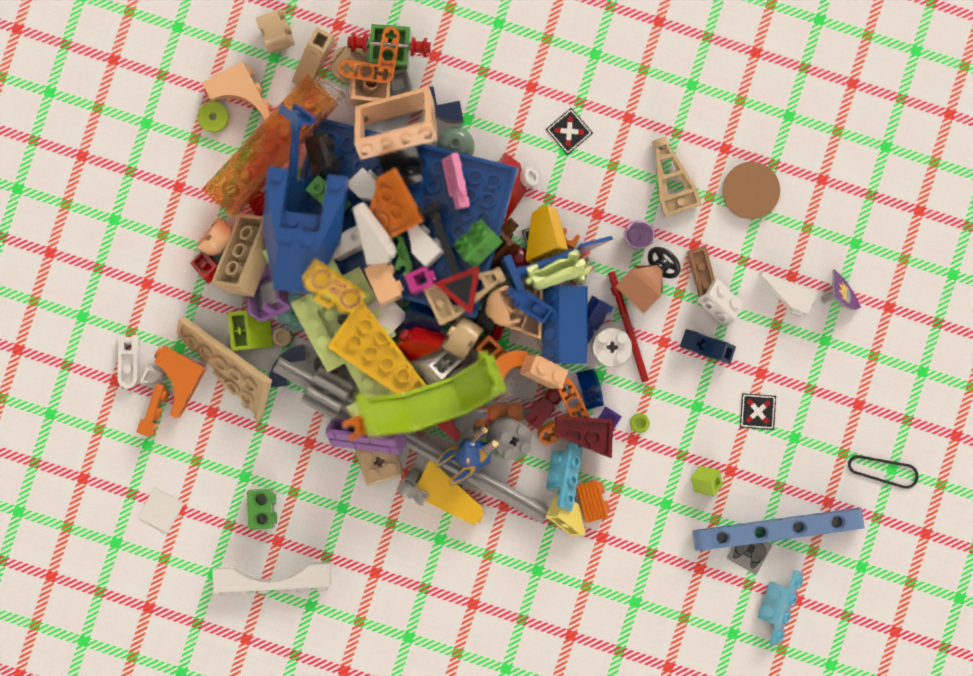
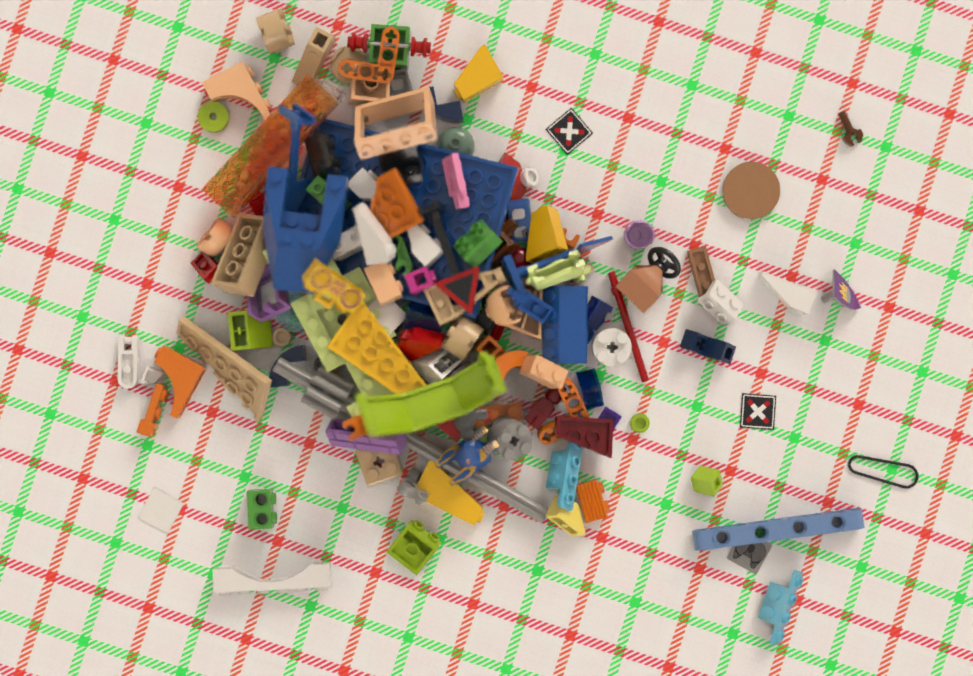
tan plate [652,137,702,217] -> none
none -> lime plate [386,519,442,576]
none -> yellow slope [453,44,504,103]
none -> blue piece [505,198,531,242]
none -> reddish brown bar [838,111,863,147]

